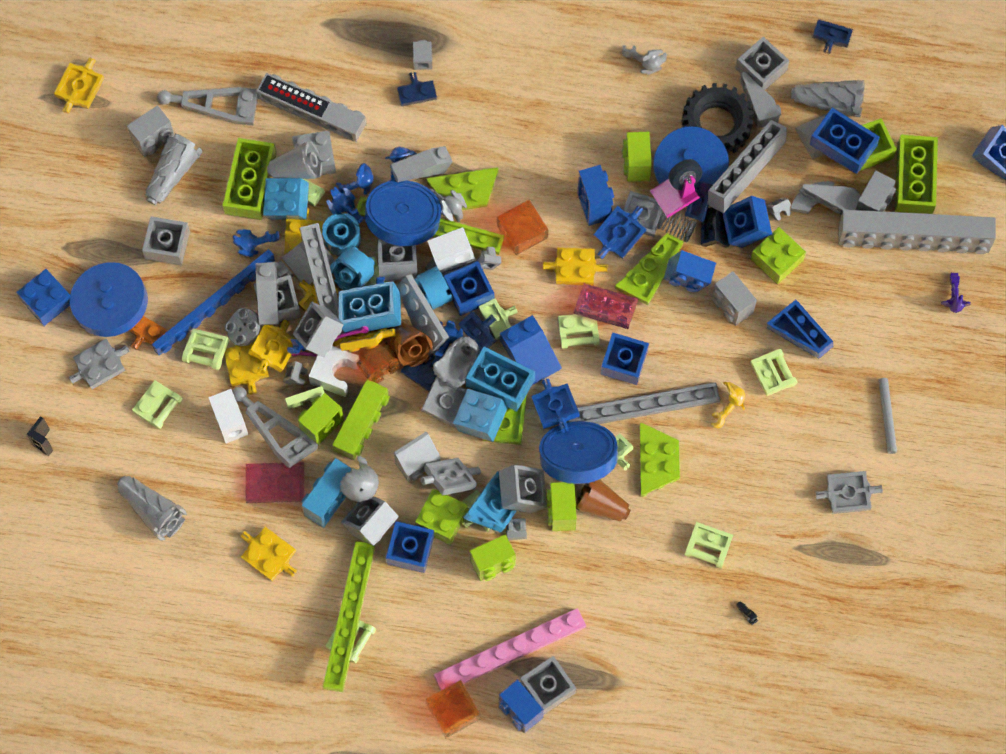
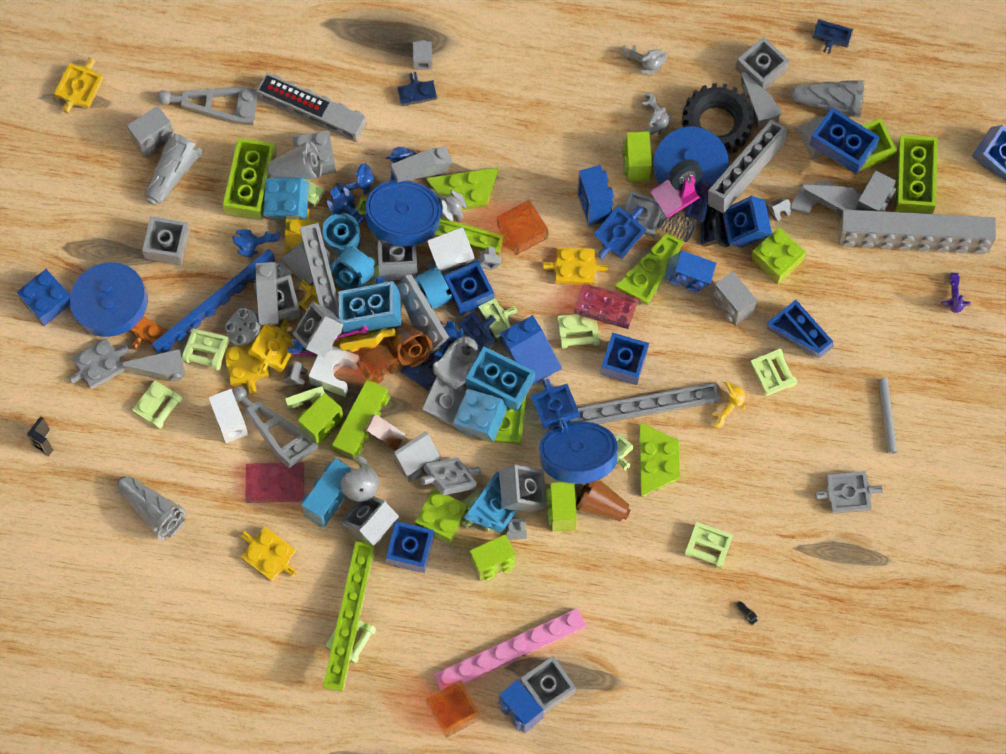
none -> light grey slope [123,349,186,381]
none -> tile [364,414,405,451]
none -> light grey piece [642,93,672,135]

